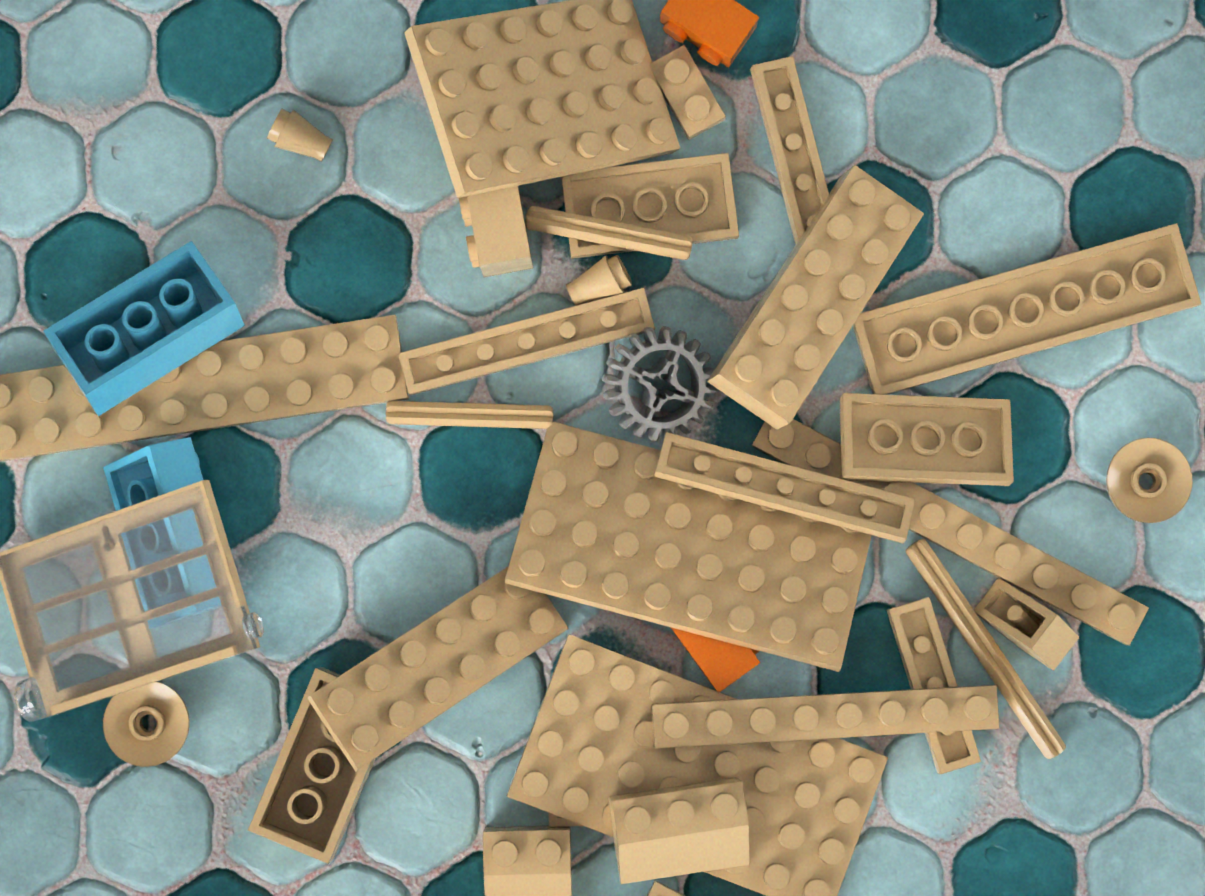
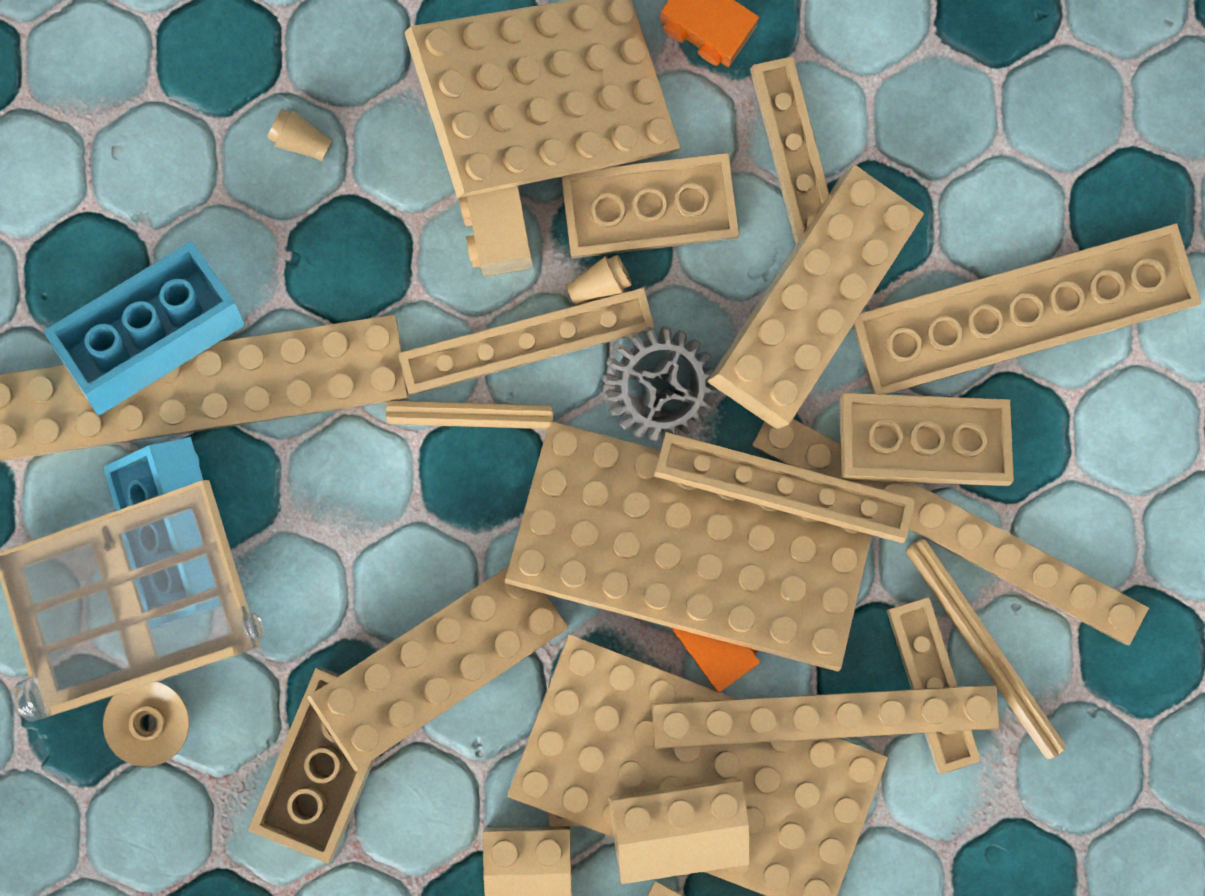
tan axle [525,206,693,260] -> none
tan plate [650,45,726,140] -> none
tan slope [974,578,1079,671] -> none
tan dish [1106,438,1193,523] -> none

